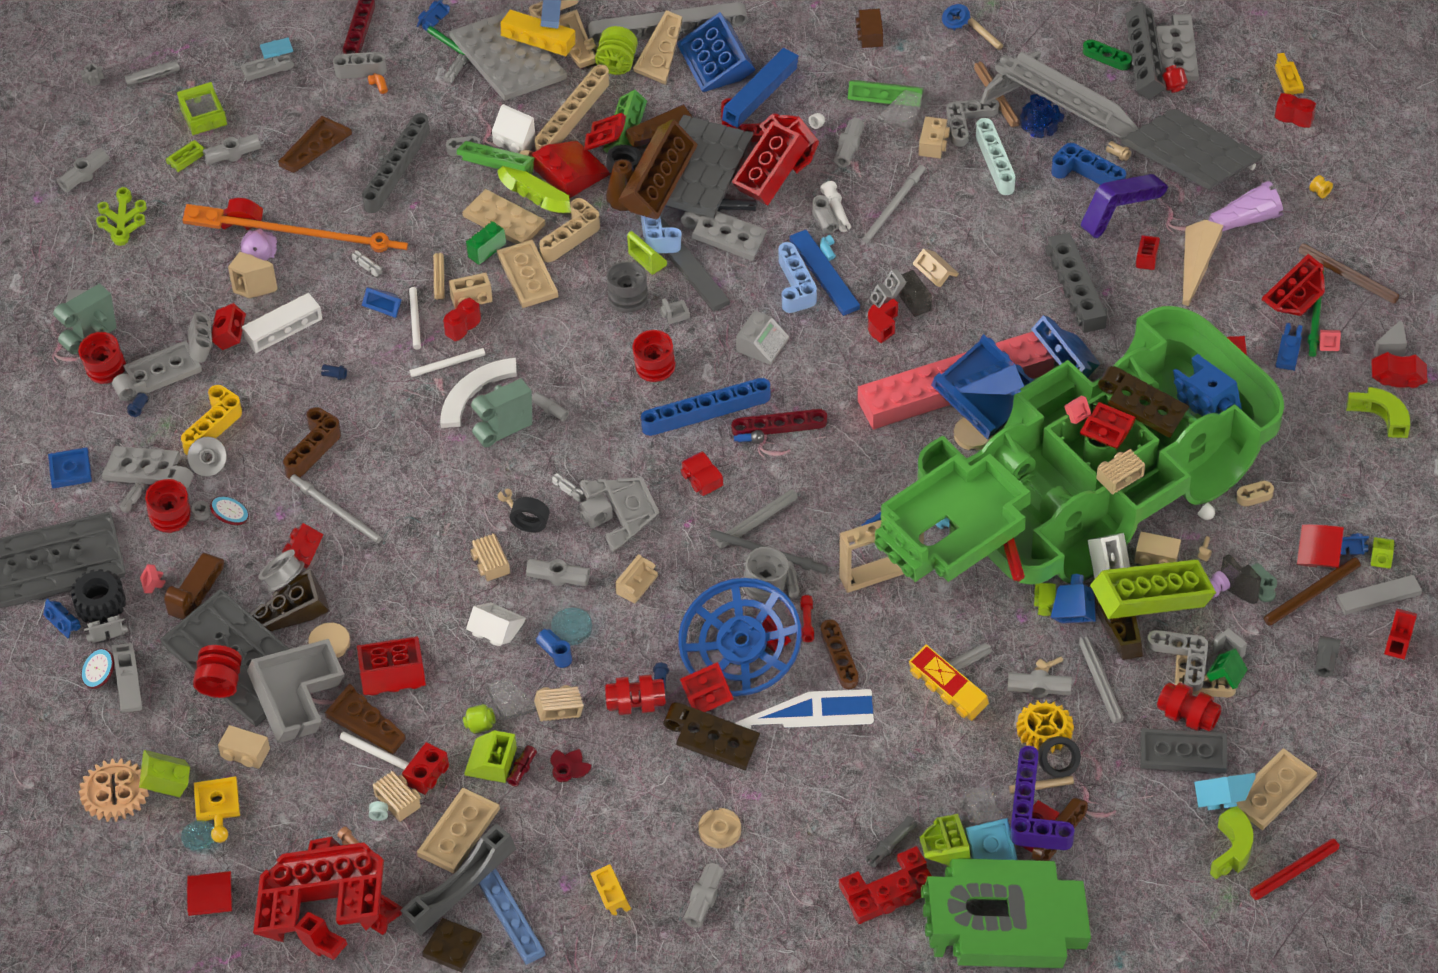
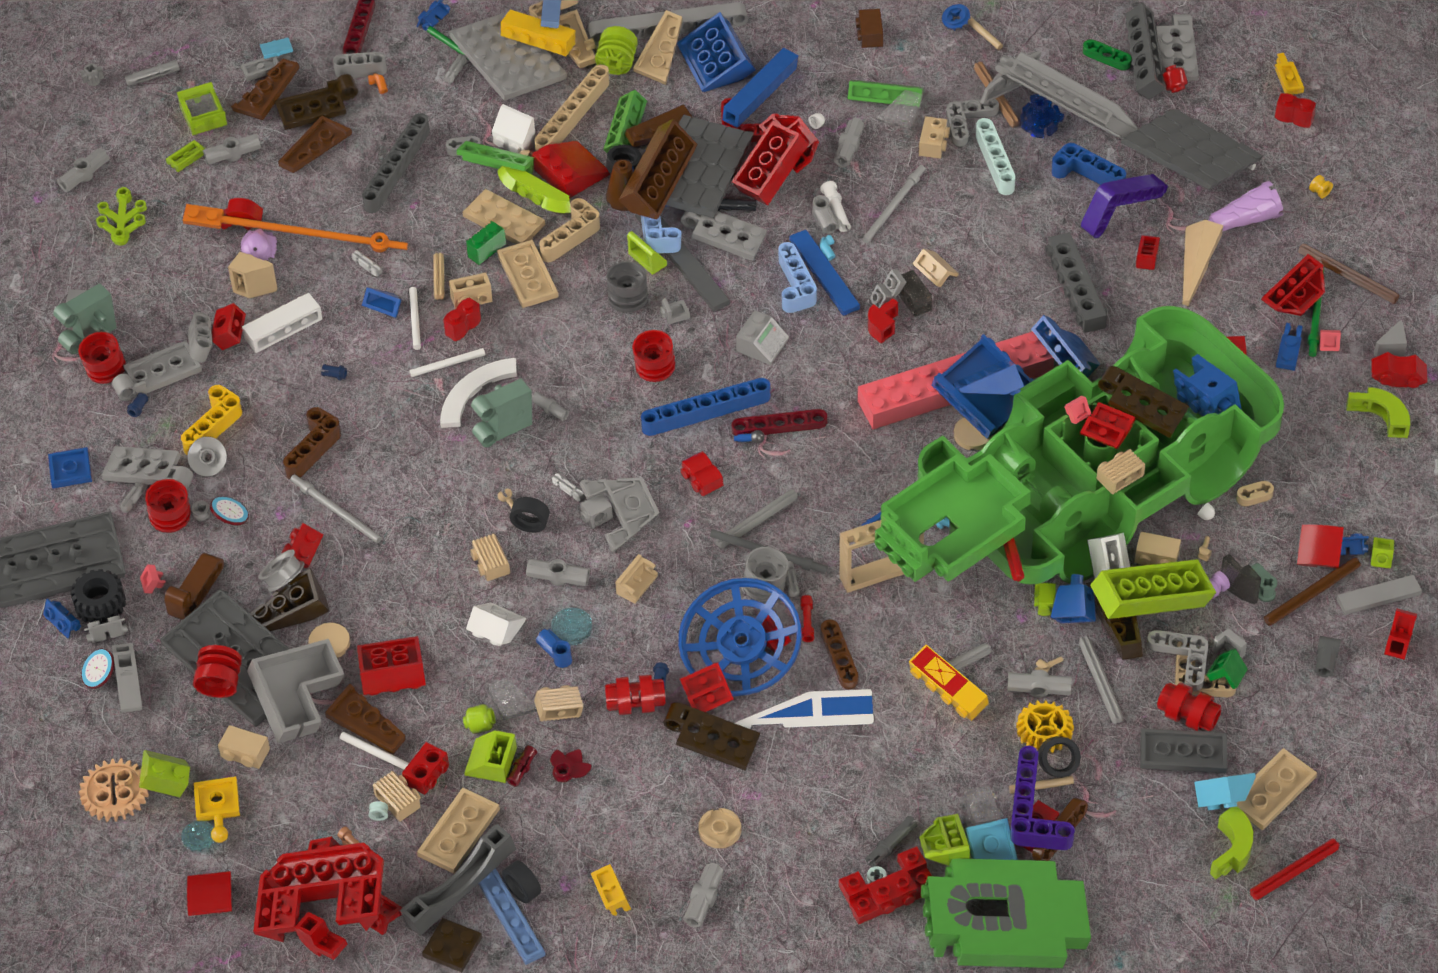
red slope [584,113,626,151] -> none
tan pin [1106,141,1131,161] -> none
none -> reddish brown wing [231,58,300,120]
none -> dark brown hinge [275,74,358,130]
none -> black tyre [502,860,541,904]
none -> light aqua bush [867,866,887,884]

